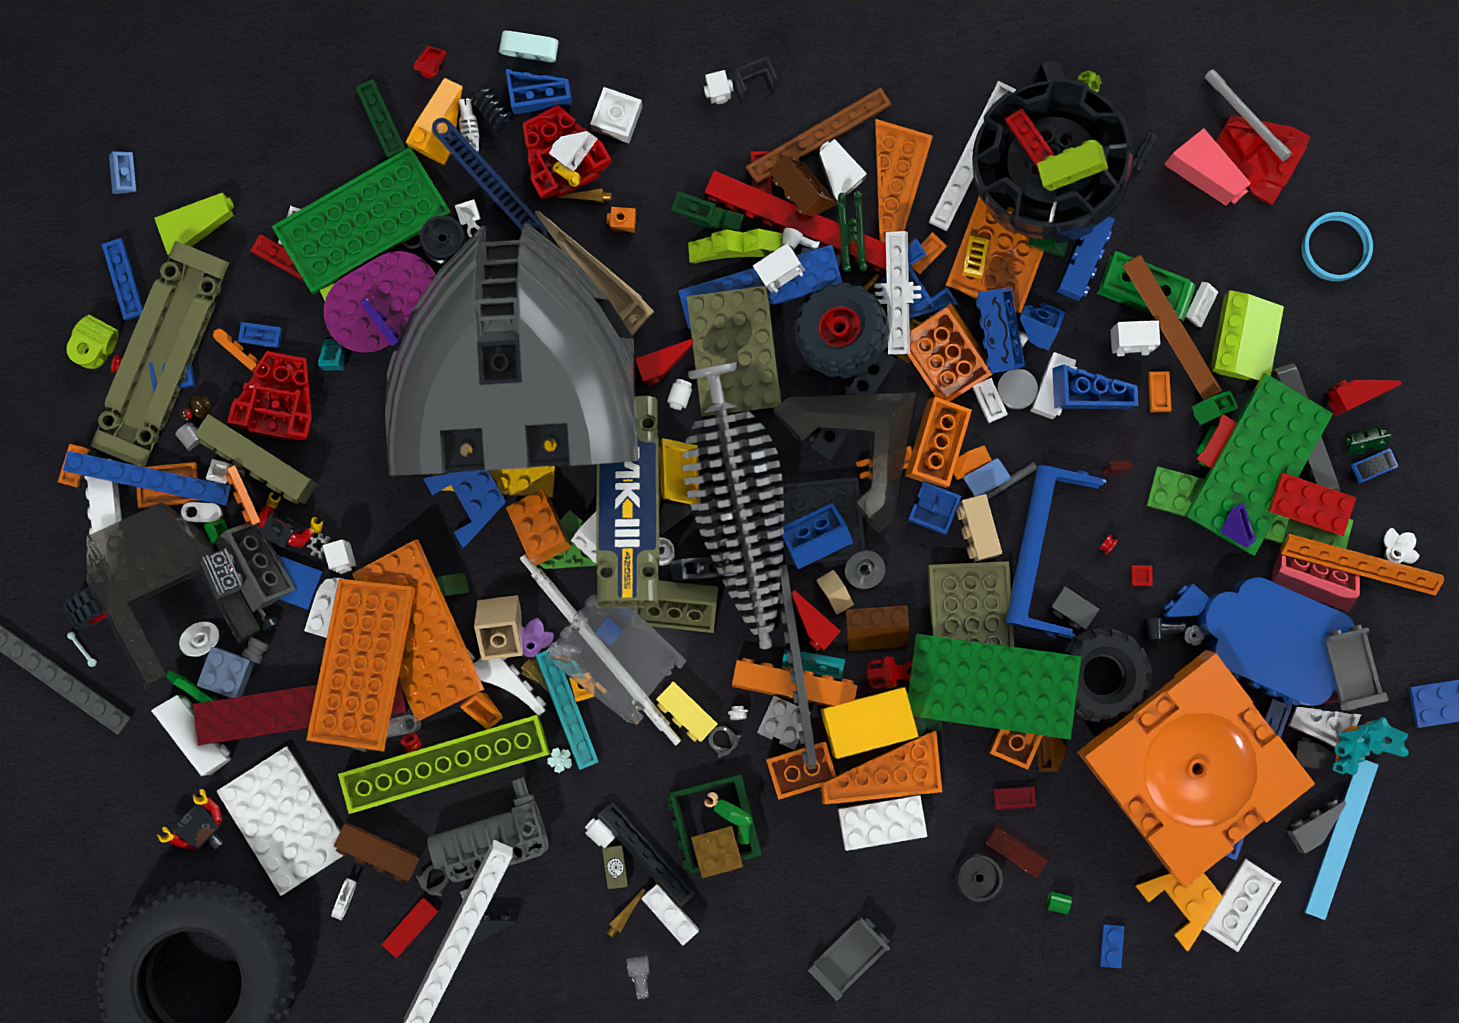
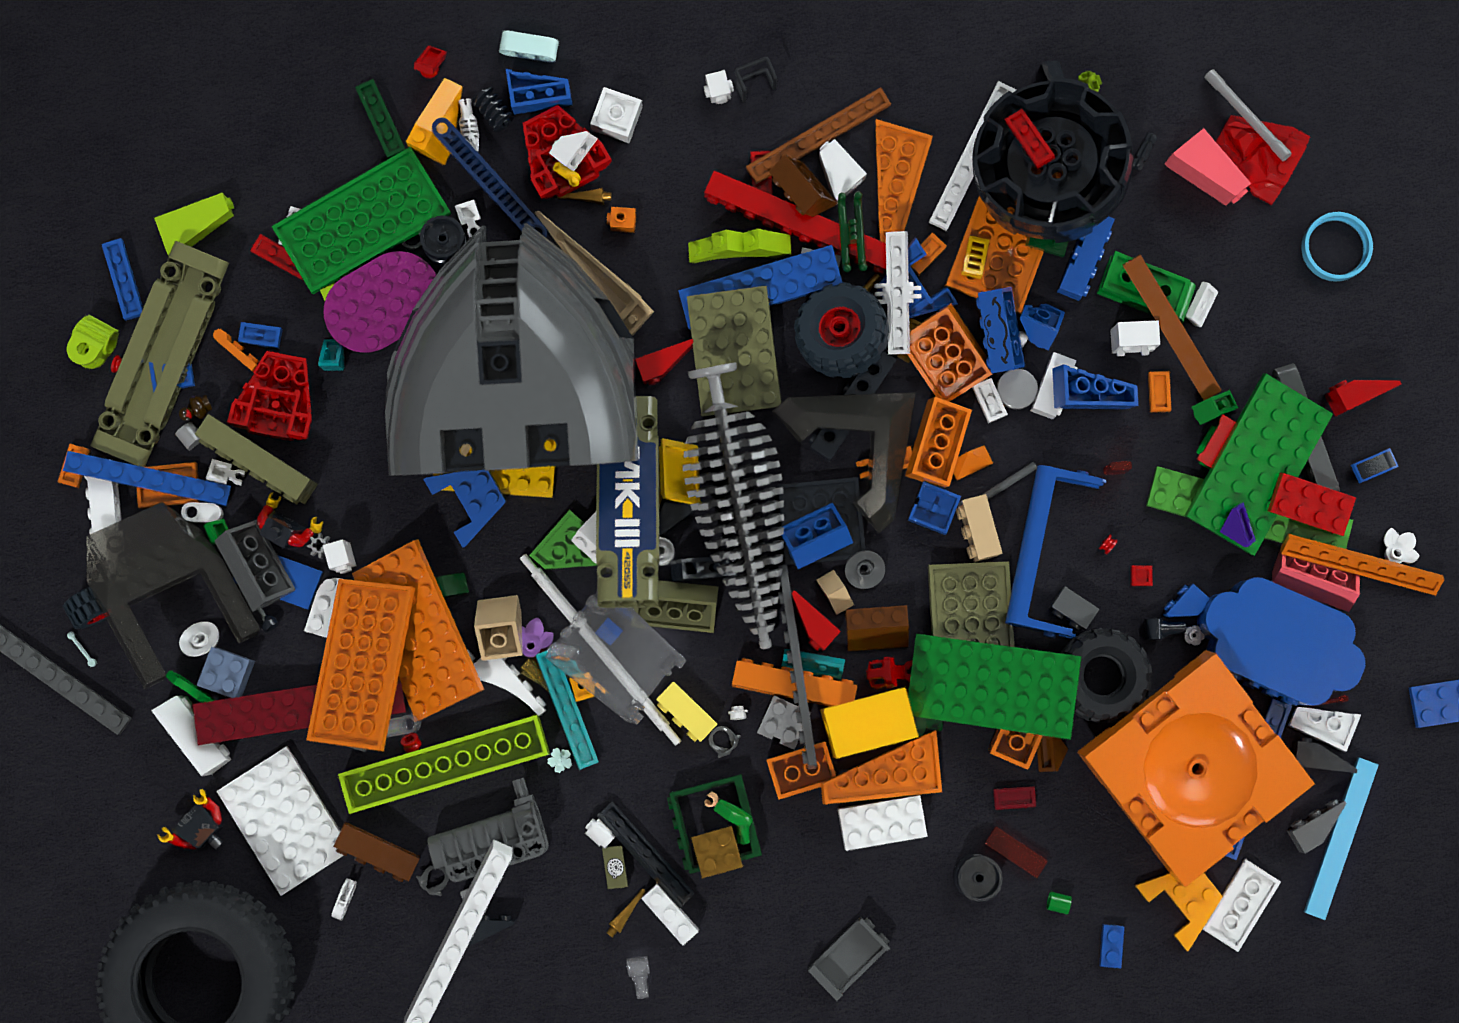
medium blue slope [109,152,136,194] -> none
brick [200,549,243,599] -> none
orange wing [225,465,260,525] -> none
dark grey wheel [241,637,269,664] -> none
dark purple hinge [361,298,399,346] -> none
red tile [381,897,439,959] -> none
orange slope [460,693,503,730] -> none
orange brick [506,489,572,566] -> none
white brick [667,379,692,410] -> none
dark green plate [671,192,744,232] -> none
white container [753,243,805,293] -> none
white bar [782,228,820,250] -> none
medium blue slope [964,458,1011,497] -> none
lime brick [1037,140,1108,191] -> none
lime slope [1210,290,1284,382] -> none
dark grey panel [1323,624,1388,710] -> none
teal hips [1333,717,1409,775] -> none
dark green hinge [1345,427,1391,455] -> none

